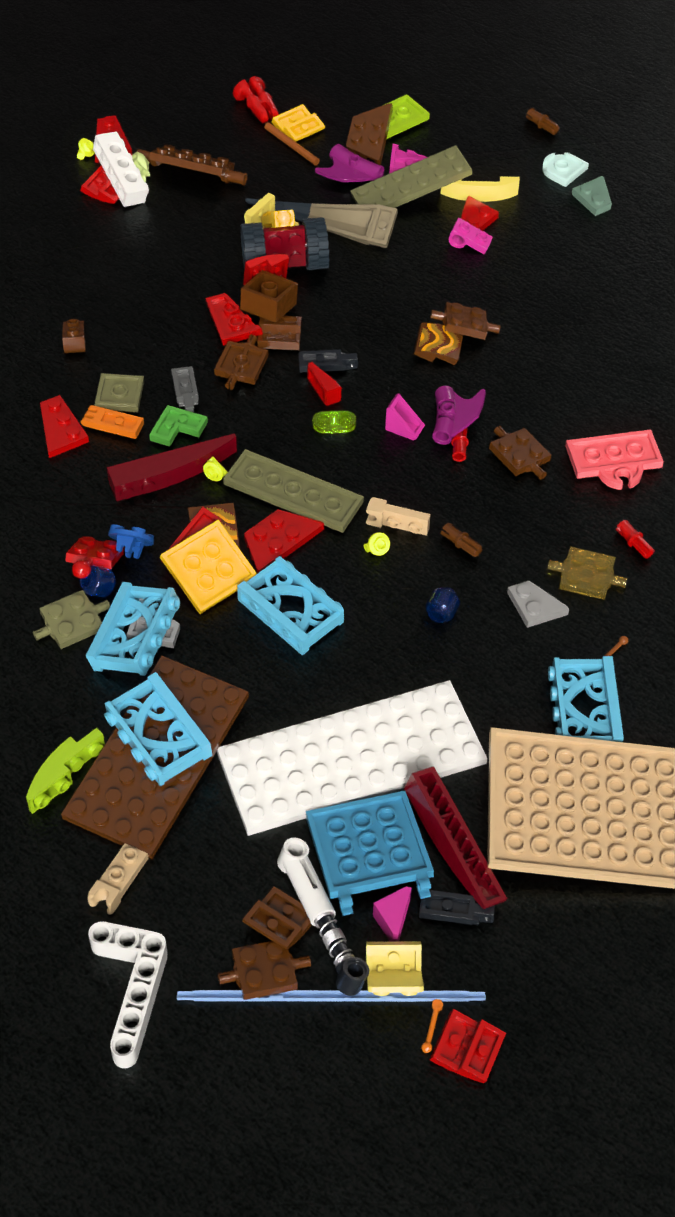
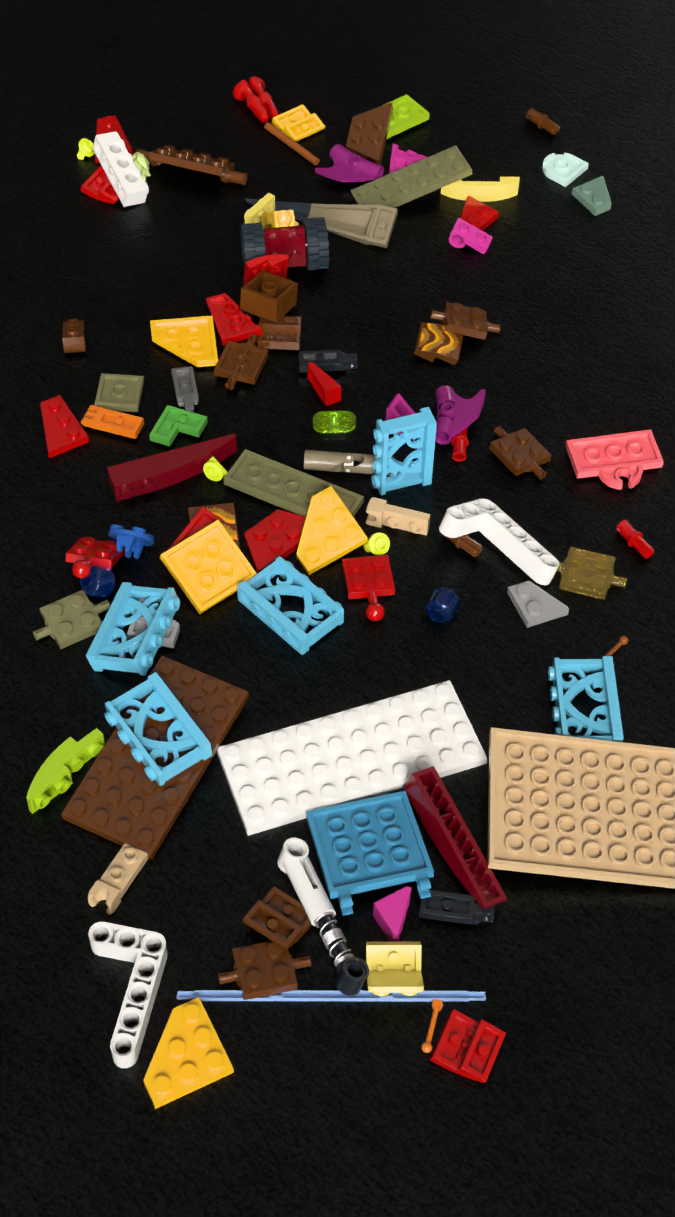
none -> yellow plate [144,997,234,1109]
none -> yellow plate [150,316,218,367]
none -> yellow plate [297,486,368,575]
none -> dark tan piece [304,450,394,476]
none -> red plate [342,555,395,621]
none -> medium azure fence [371,407,437,495]
none -> white beam [439,499,559,585]

